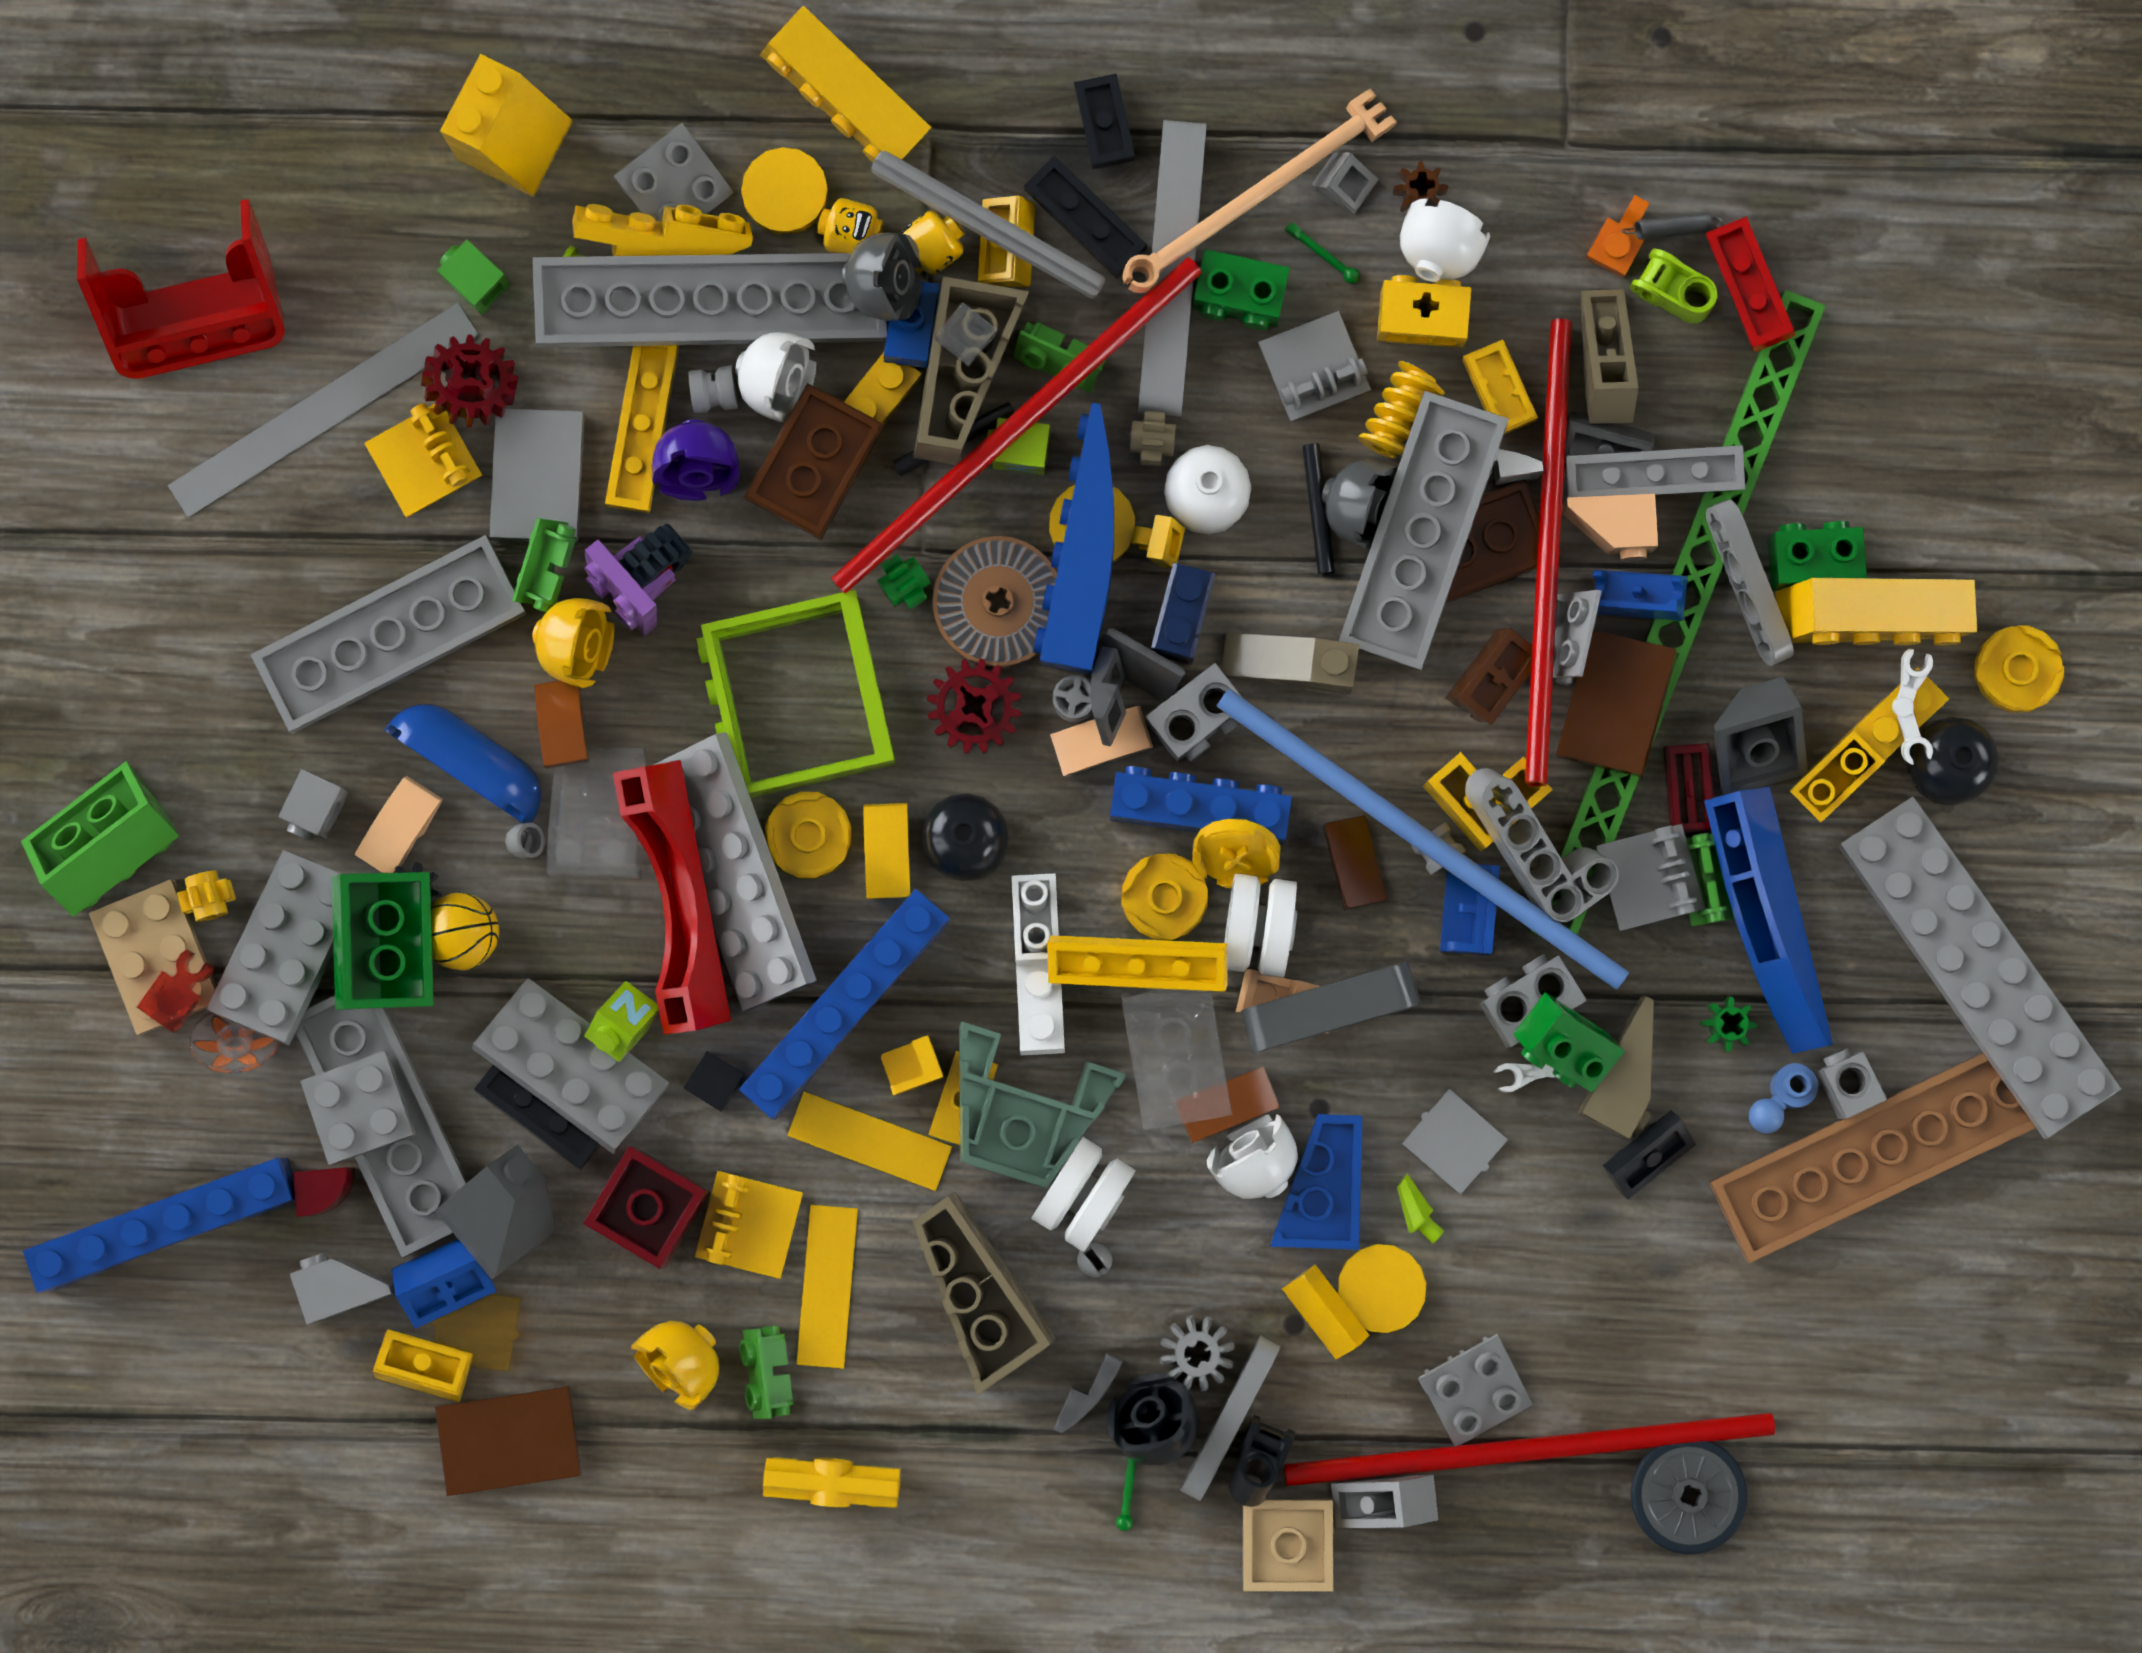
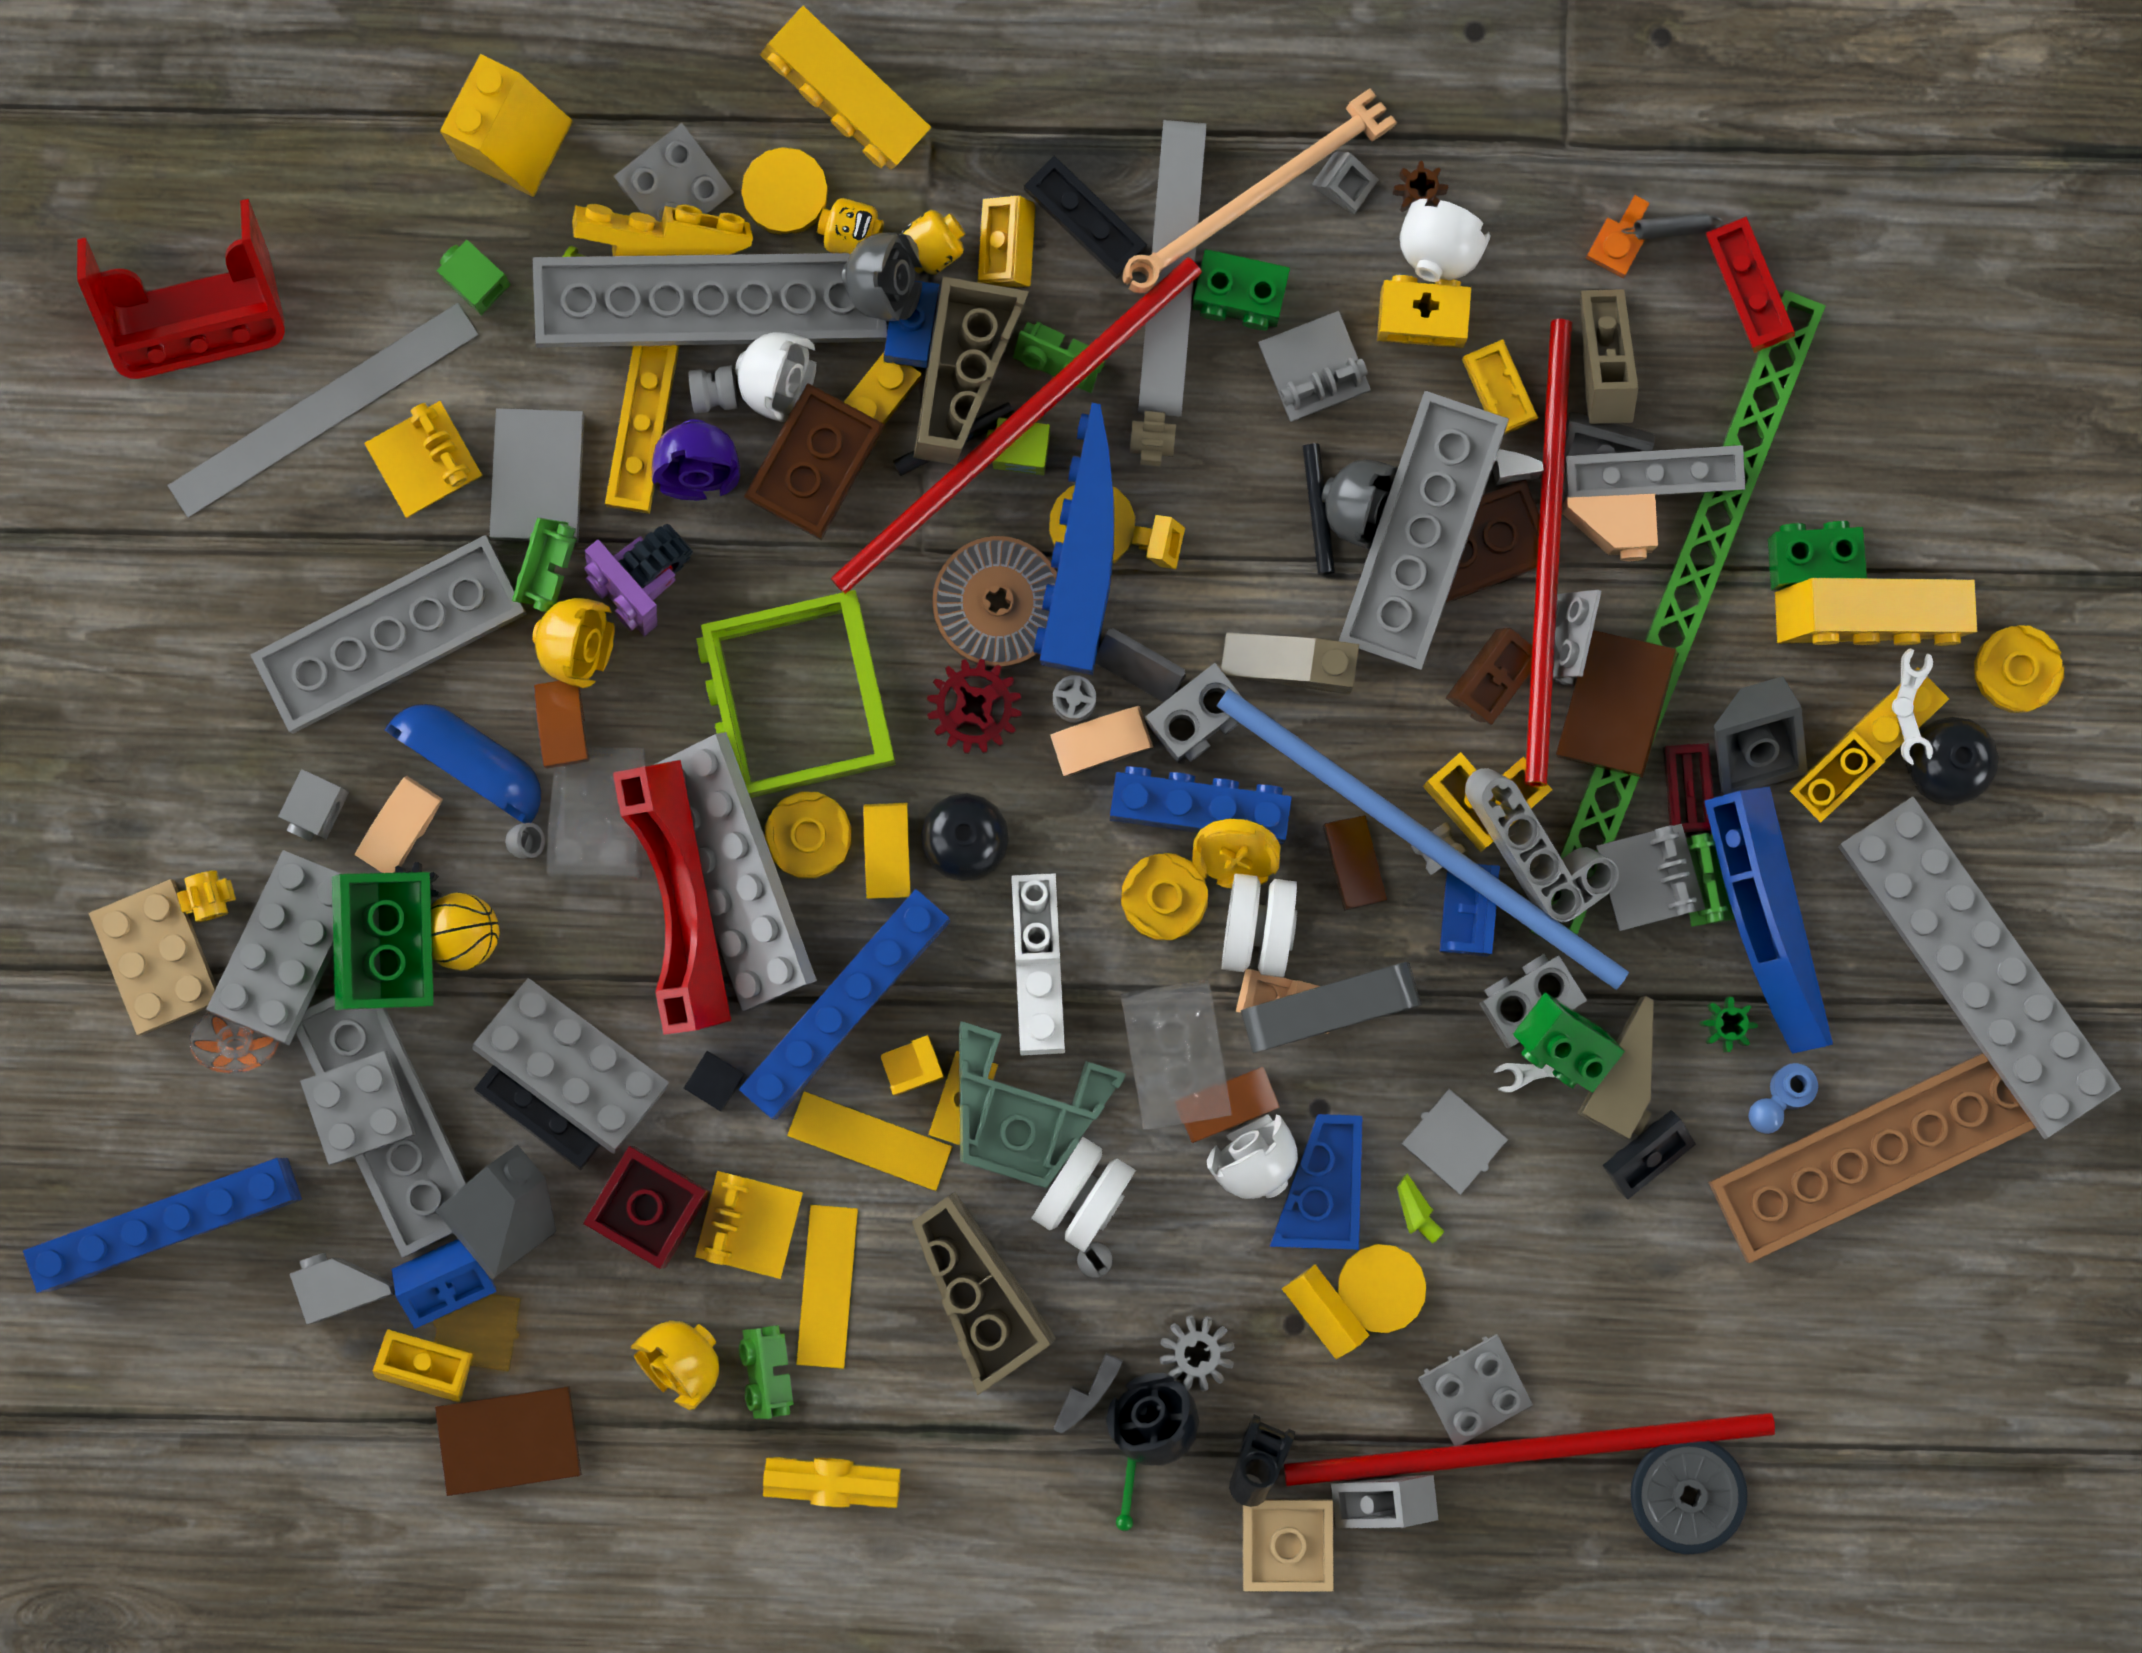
bright green slope [21,761,179,917] -> none
clear red plate [137,950,214,1033] -> none
dark red brick [293,1167,355,1217] -> none
dark red gear [421,334,518,428] -> none
lime brick [584,981,659,1062] -> none
light grey axle [871,151,1105,299] -> none
green gear [876,554,931,610] -> none
clear tile [934,302,997,366] -> none
yellow plate [1047,935,1228,992] -> none
black plate [1074,73,1135,170] -> none
flat silver slope [1090,646,1126,747] -> none
dark blue brick [1151,563,1216,665] -> none
white cylinder [1164,445,1252,535] -> none
light grey beam [1180,1336,1280,1501] -> none
green hinge [1285,222,1361,284] -> none
yellow piece [1358,361,1445,459] -> none
blue hinge [1593,570,1688,621] -> none
lime piece [1630,248,1717,324] -> none
light grey beam [1706,499,1794,666] -> none
light grey brick [1815,1048,1887,1119] -> none

